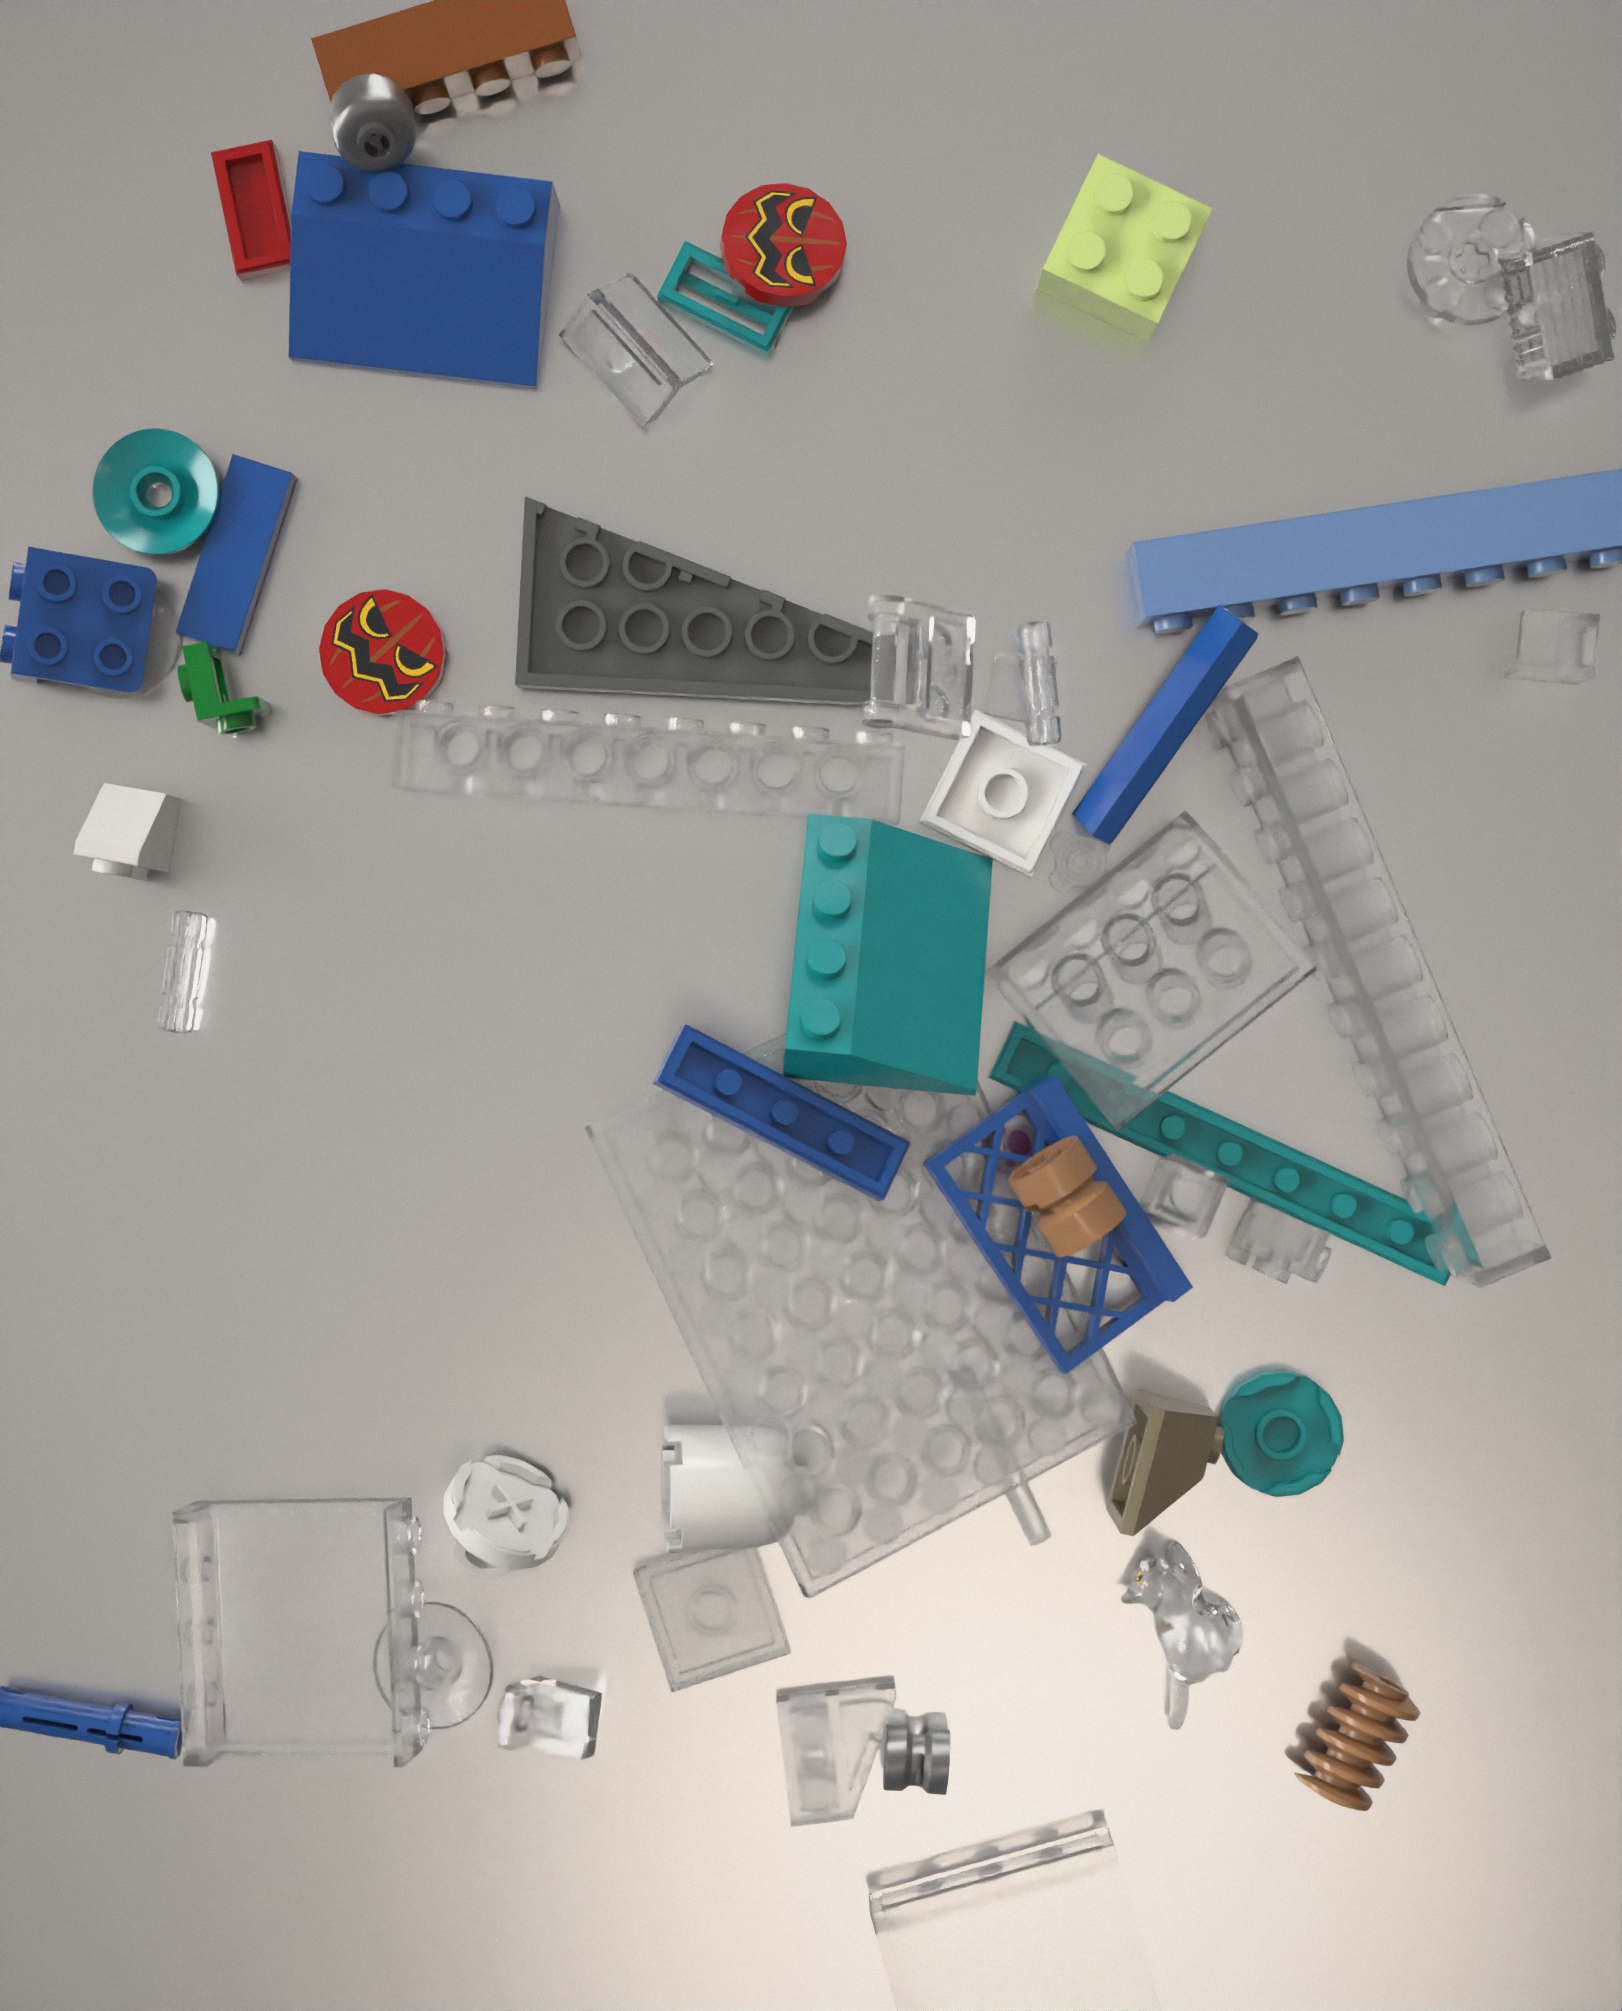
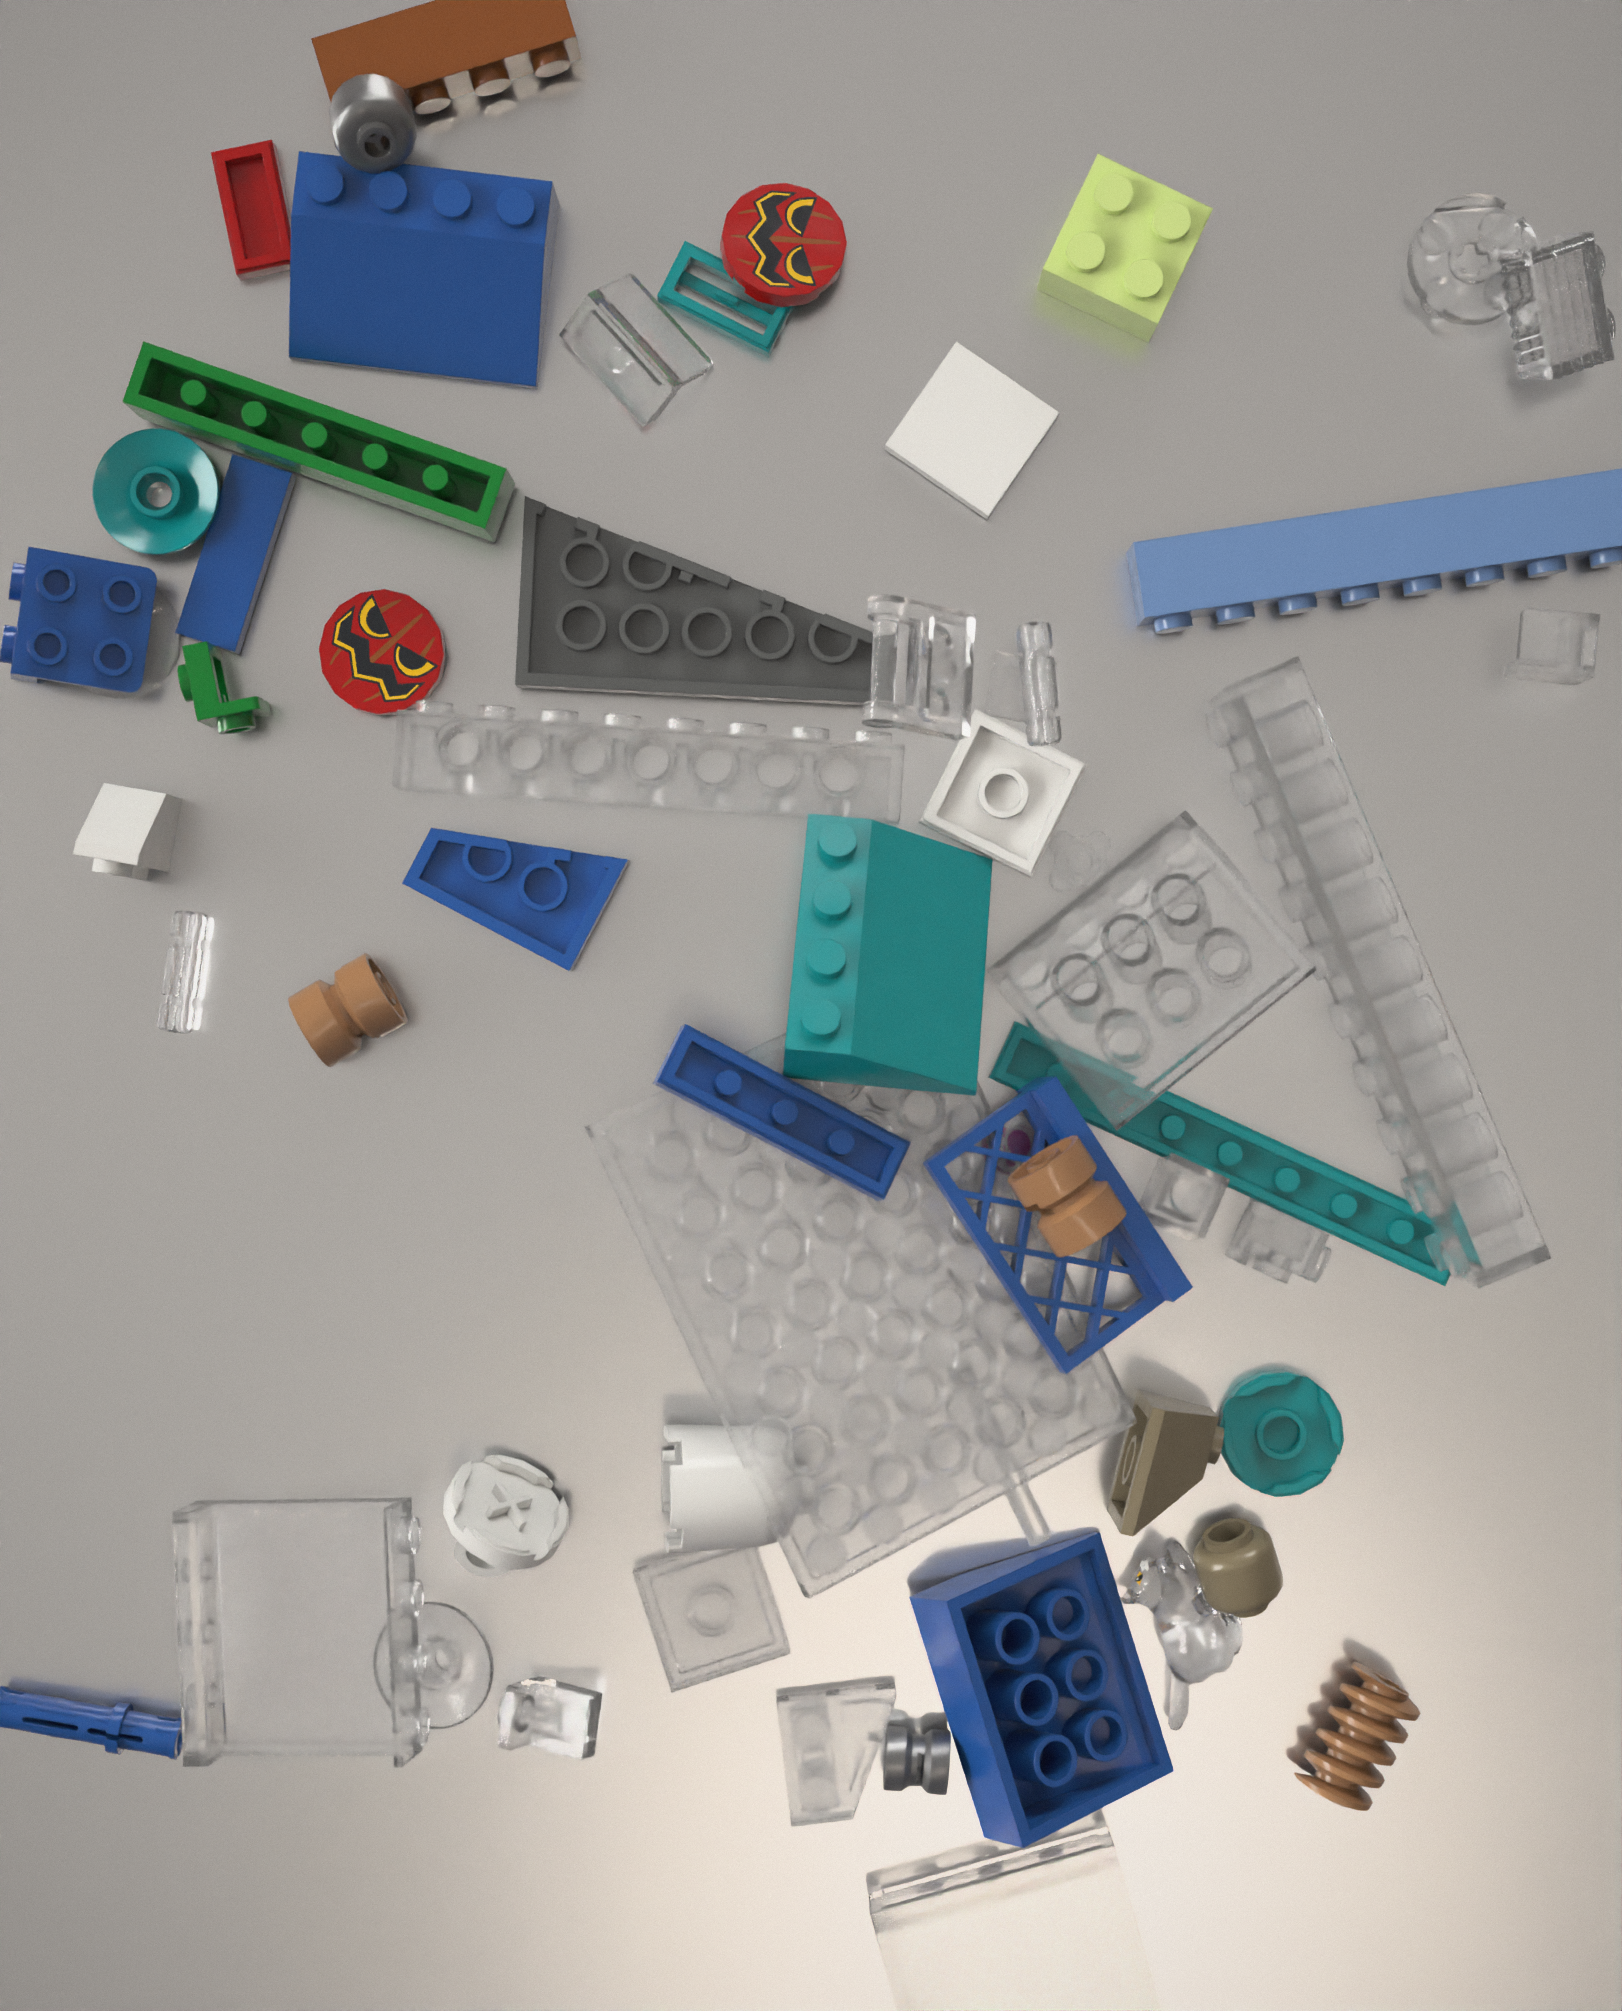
blue tile [1072,605,1259,845] -> none
none -> green brick [122,341,515,542]
none -> medium nougat wheel [288,953,408,1067]
none -> blue wing [402,828,629,972]
none -> white tile [885,341,1060,520]
none -> blue slope [909,1532,1174,1848]
none -> dark tan head [1193,1518,1283,1618]

